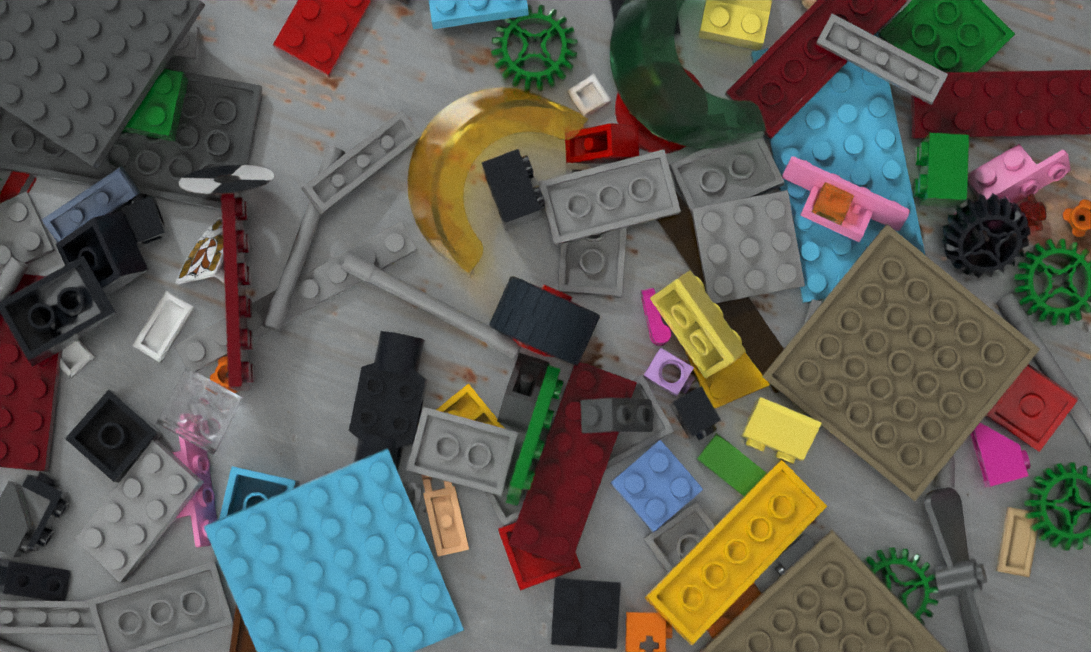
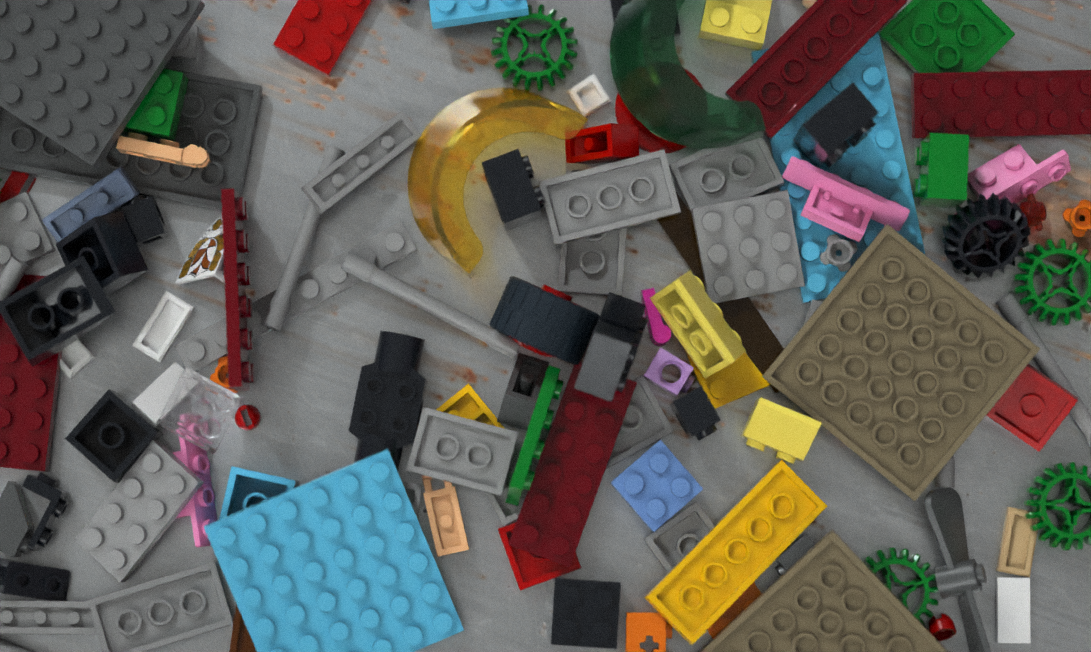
sticker [179,165,274,194] -> none
dark grey bracket [581,398,654,433] -> none
bright green slope [696,433,767,496] -> none
clear yellow tile [811,182,854,226] -> none
light grey plate [816,14,948,105] -> none
dark pink slope [970,423,1031,487] -> none
none -> light nougat hinge [116,132,211,169]
none -> white tile [130,362,199,428]
none -> red hinge [234,404,261,431]
none -> black piece [574,292,648,402]
none -> black piece [793,82,879,168]
none -> light grey plate [820,234,857,272]
none -> red hinge [928,613,957,641]
none -> white tile [996,577,1031,643]

